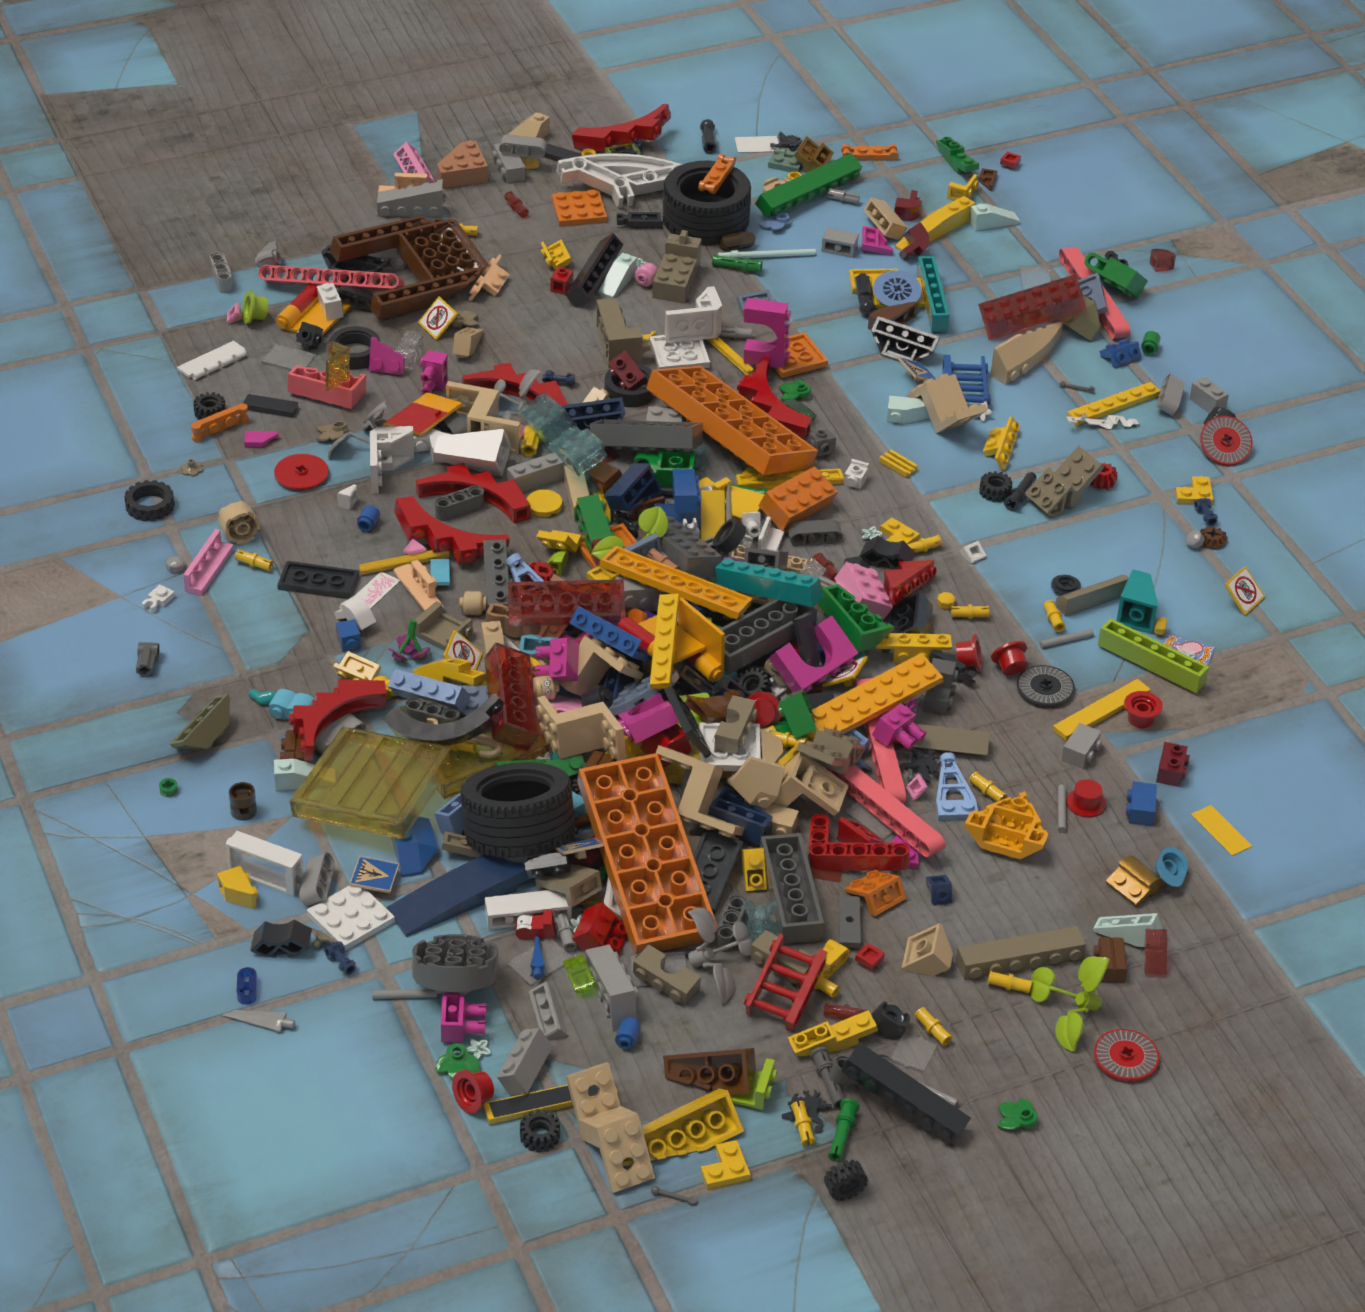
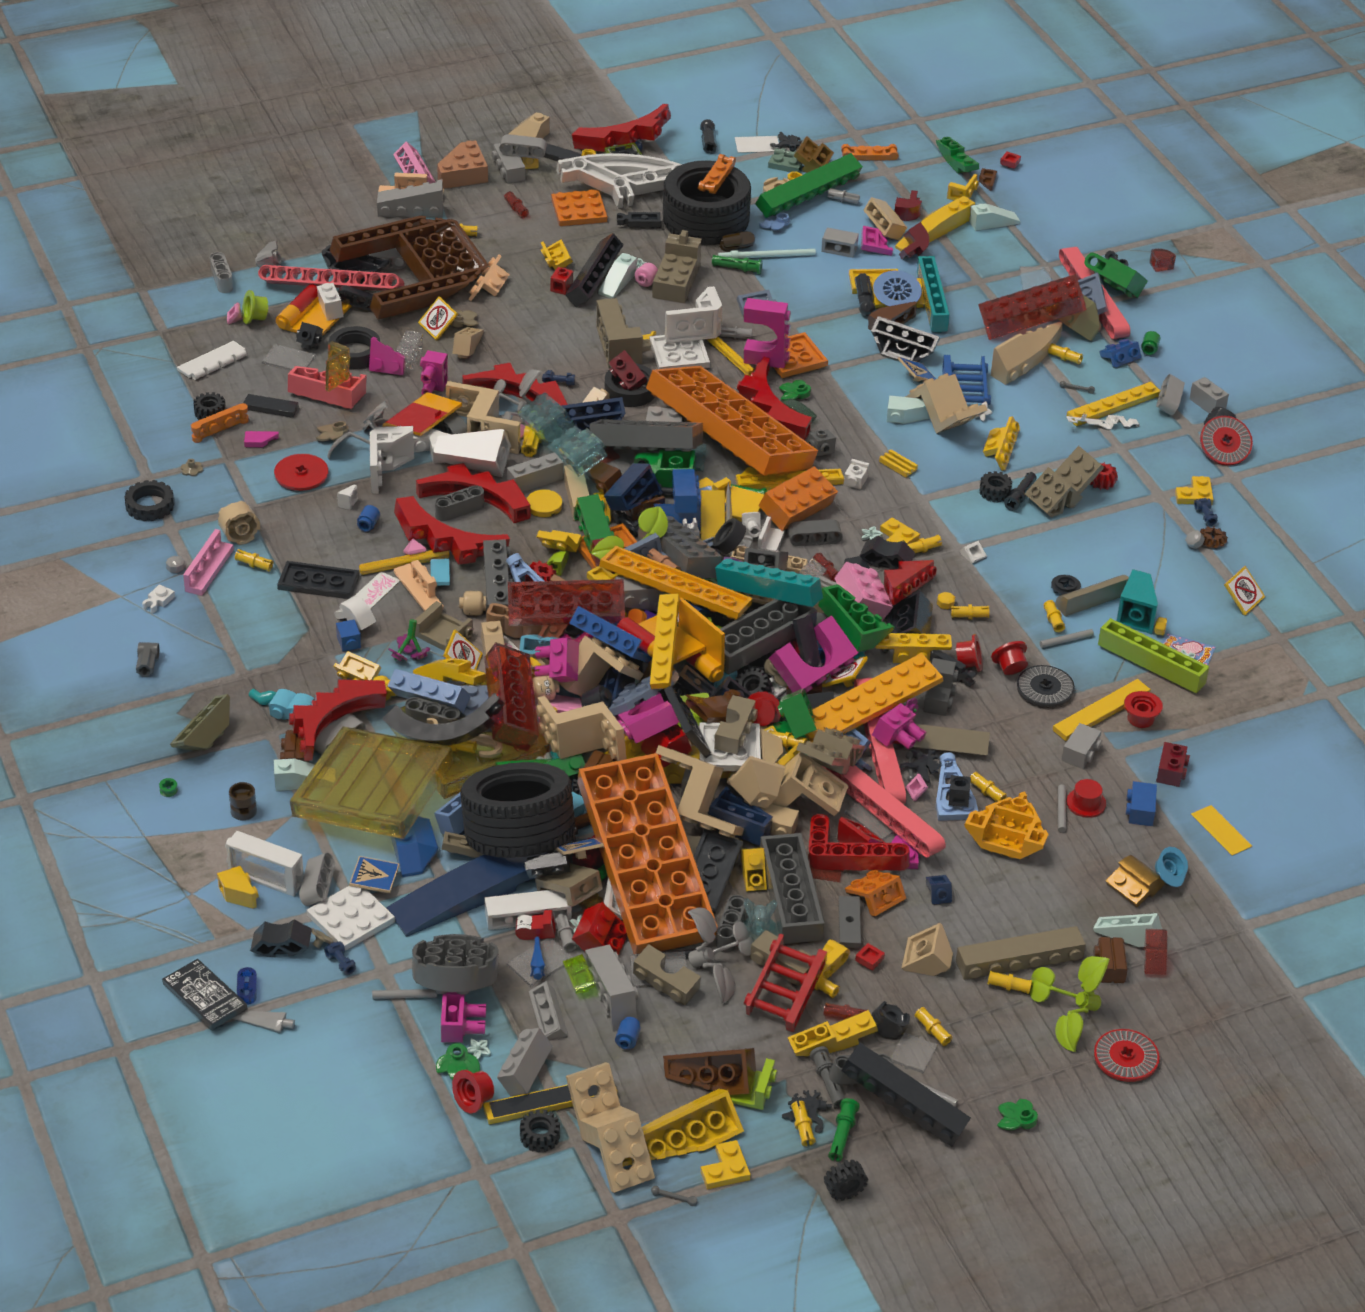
none -> black tile [162,958,248,1030]
none -> black brick [948,775,971,807]
none -> yellow pin [1048,343,1083,364]

